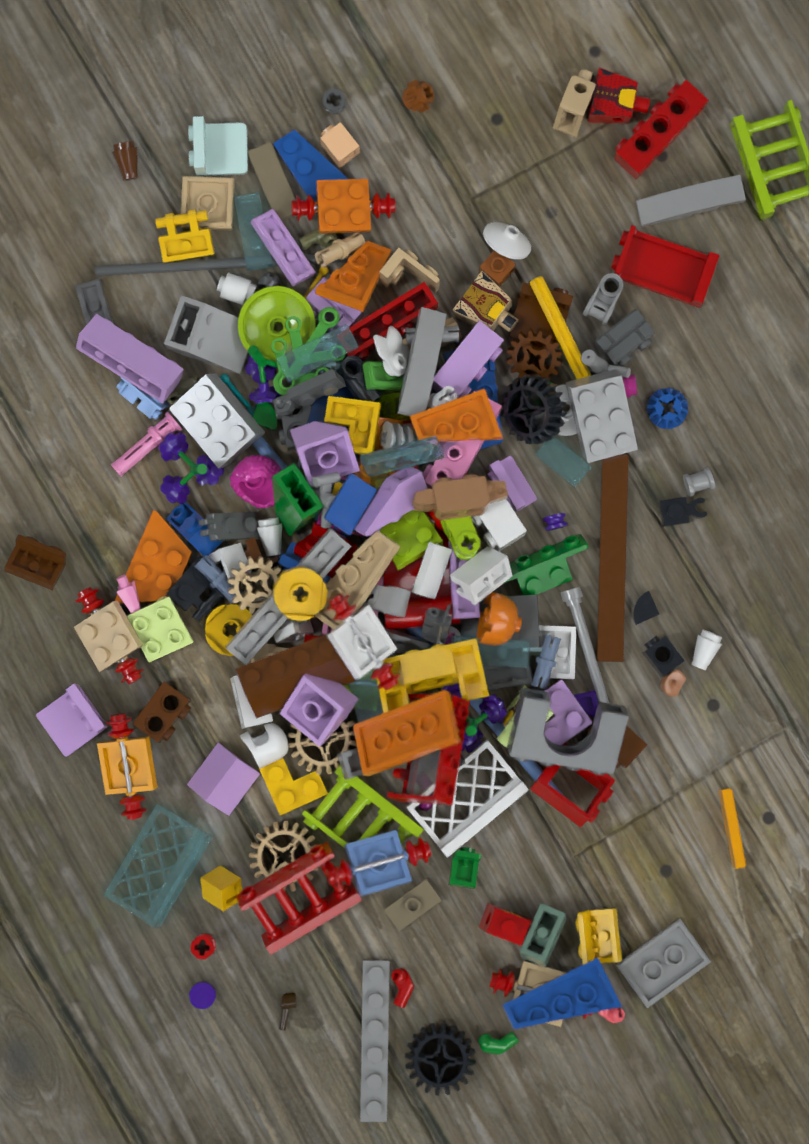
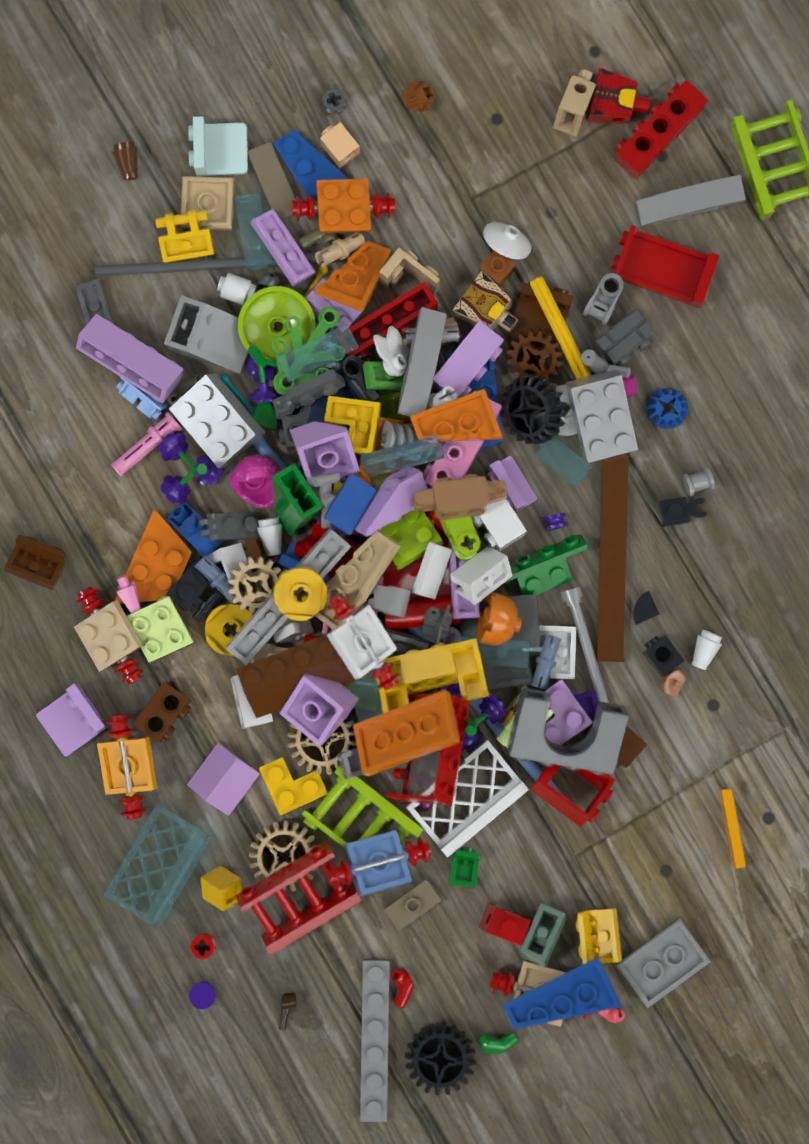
white helmet [240,723,289,768] -> none

